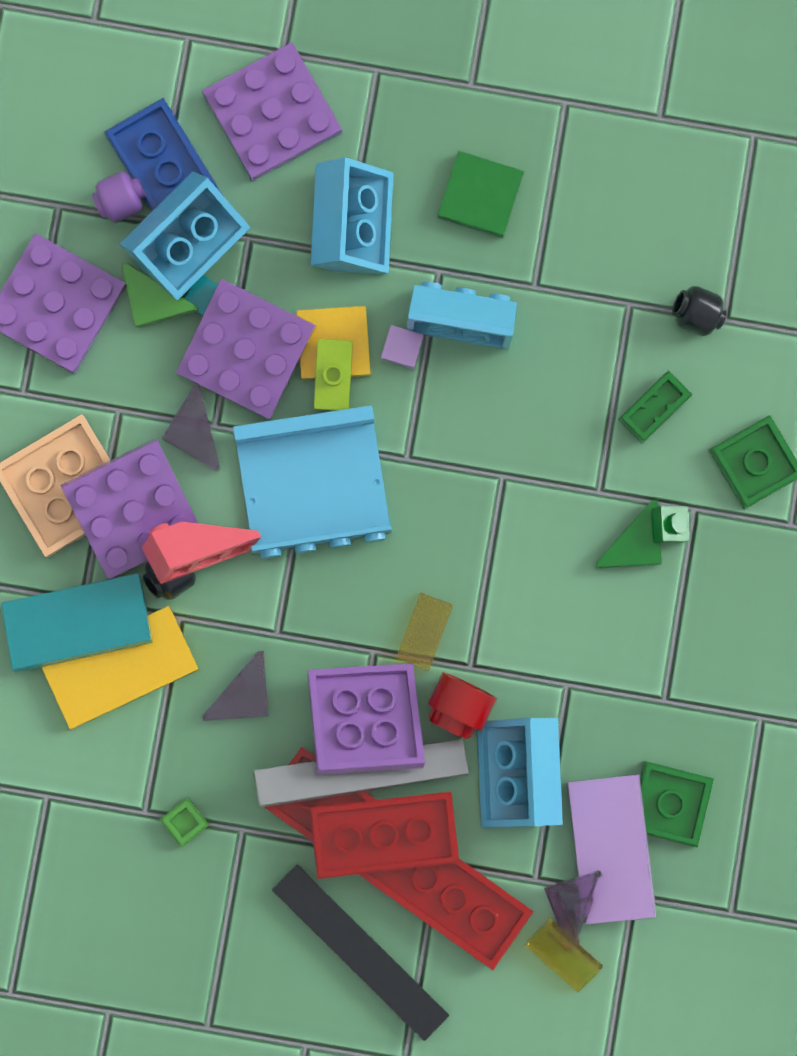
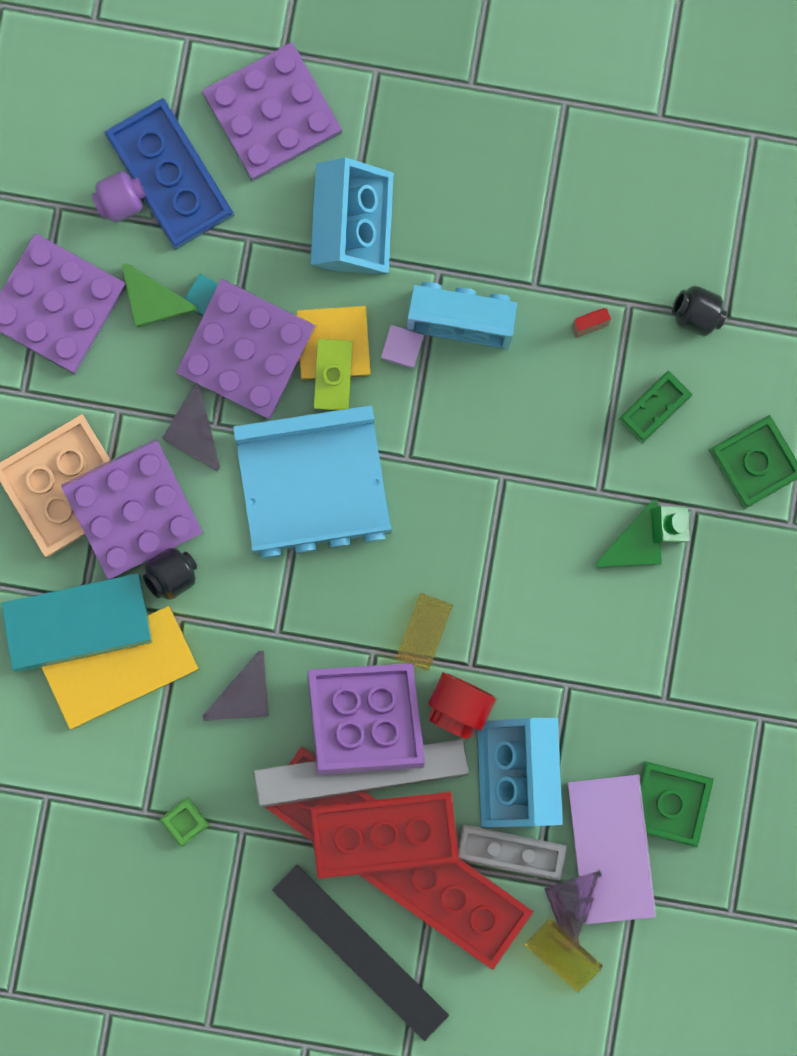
medium azure slope [119,172,251,300] -> none
coral slope [142,522,261,584] -> none
green tile [437,151,524,238] -> none
none -> light grey tile [458,824,567,881]
none -> red tile [571,307,611,338]

